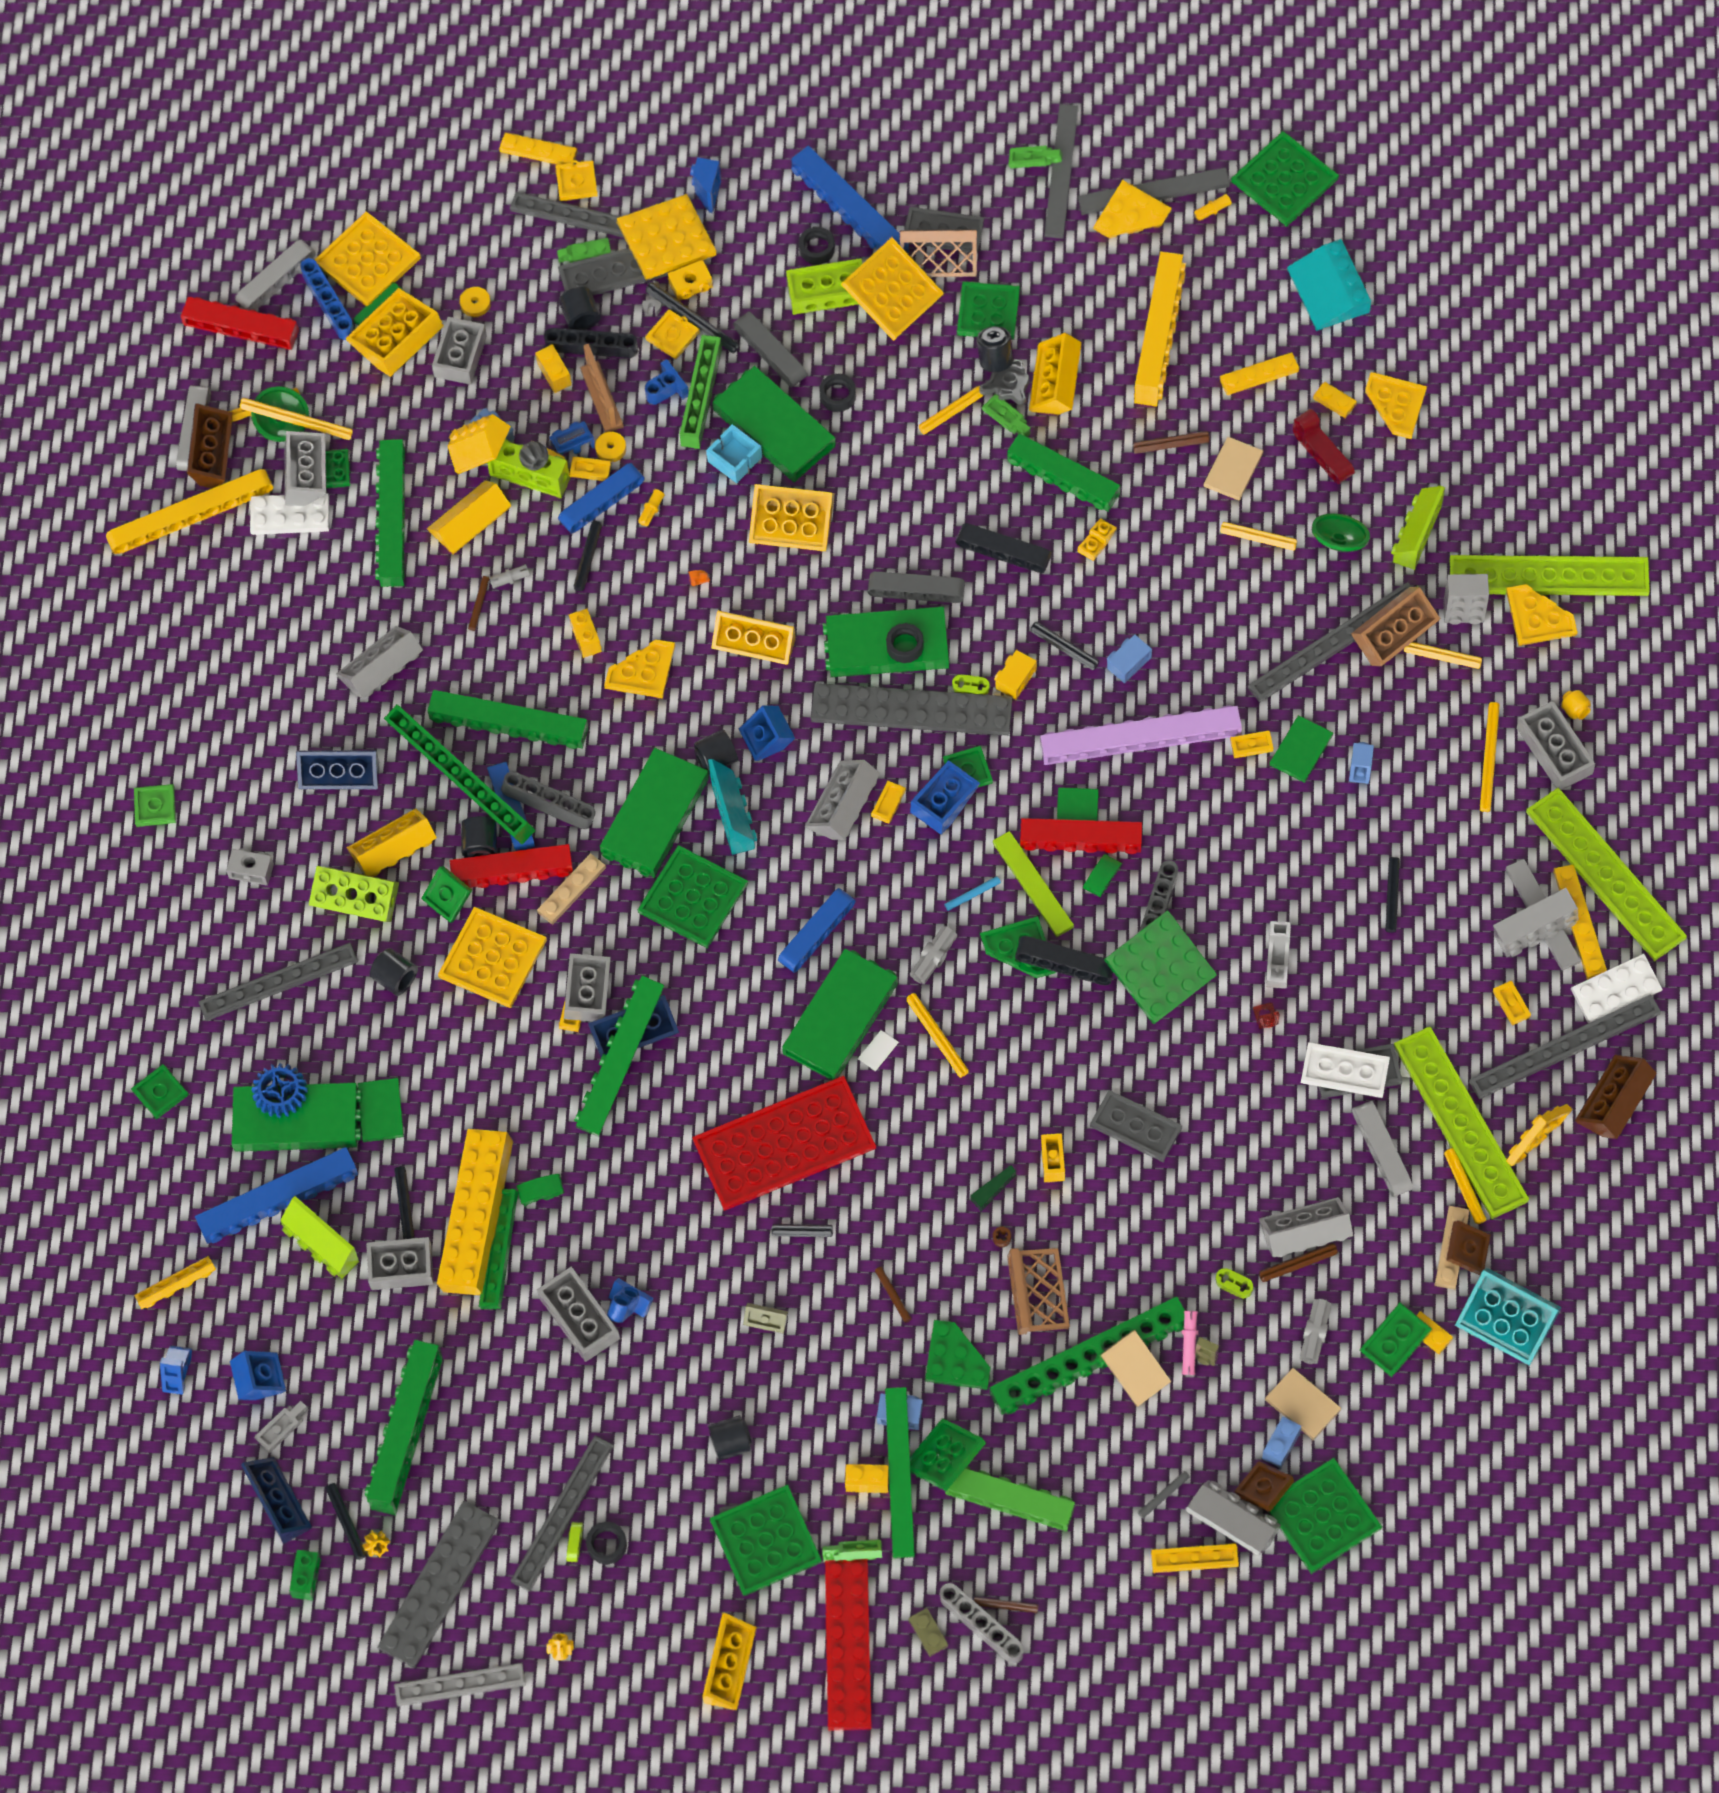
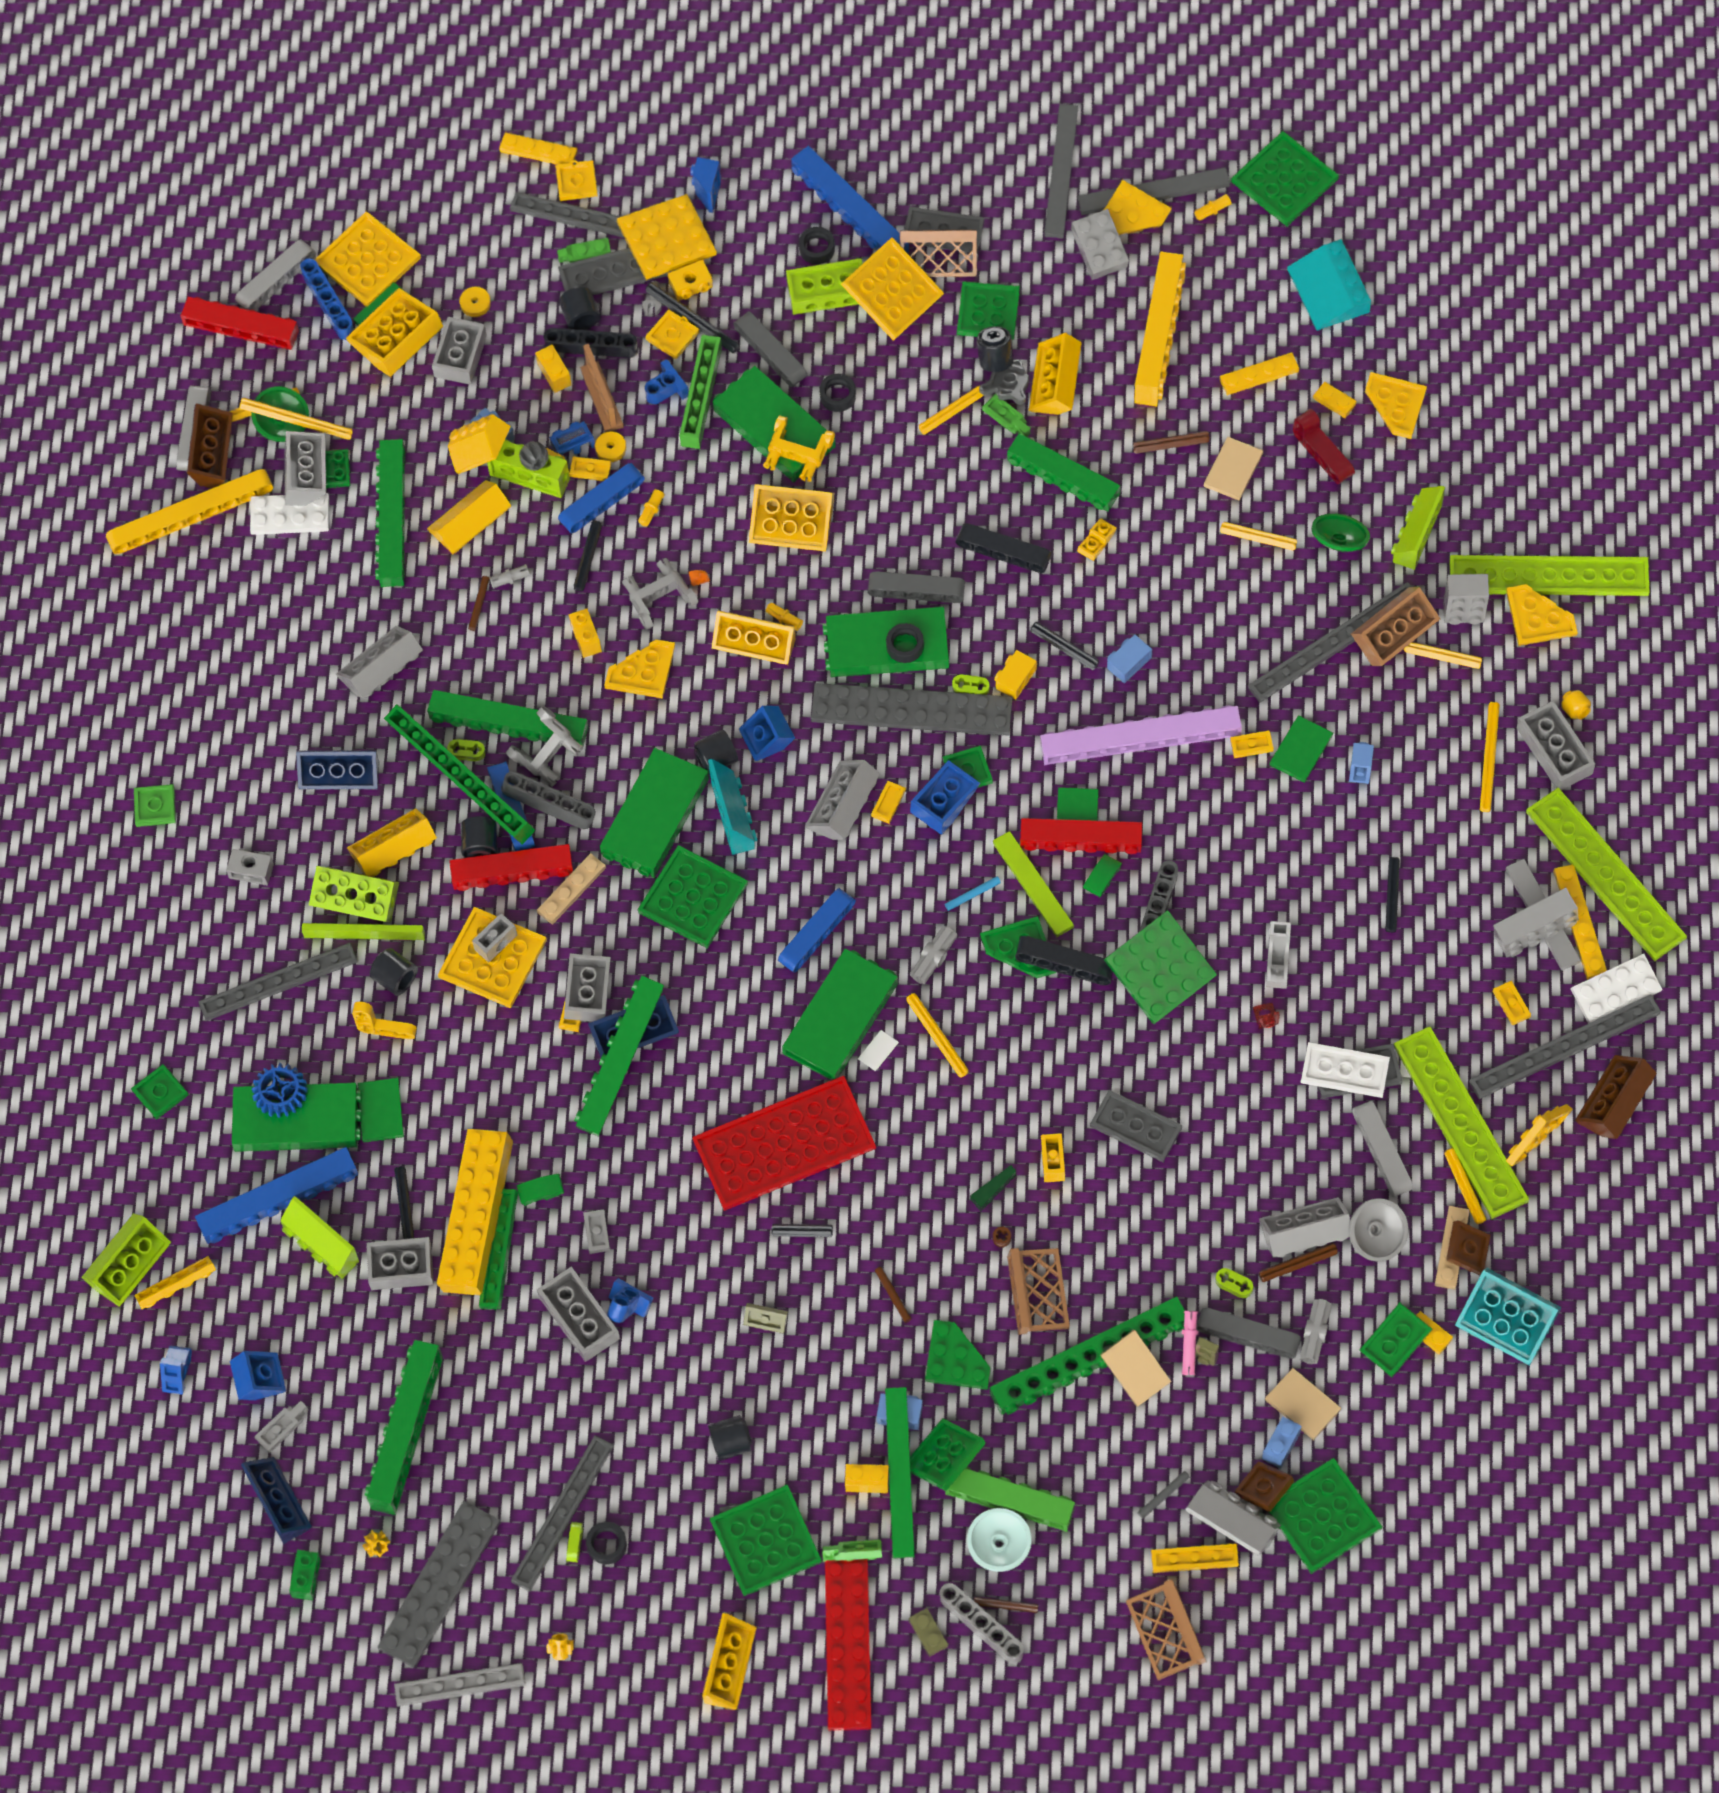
black axle [325,1483,367,1560] -> none
green tile [421,866,472,923] -> none
medium azure piece [706,424,762,483] -> none
bright green hinge [1009,146,1062,168] -> none
none -> lime slope [81,1213,171,1307]
none -> lime tile [302,923,425,940]
none -> yellow beam [352,1002,417,1039]
none -> lime beam [447,739,485,761]
none -> light grey brick [472,913,517,963]
none -> light grey connector [506,706,583,787]
none -> light grey plate [583,1209,610,1254]
none -> light grey connector [622,558,698,630]
none -> yellow connector [763,415,835,482]
none -> yellow axle [765,602,803,631]
none -> light aqua dish [967,1508,1031,1572]
none -> light grey brick [1071,209,1129,280]
none -> medium nougat fence [1126,1579,1207,1680]
none -> dark grey beam [1196,1308,1301,1359]
none -> light grey dish [1349,1199,1408,1261]

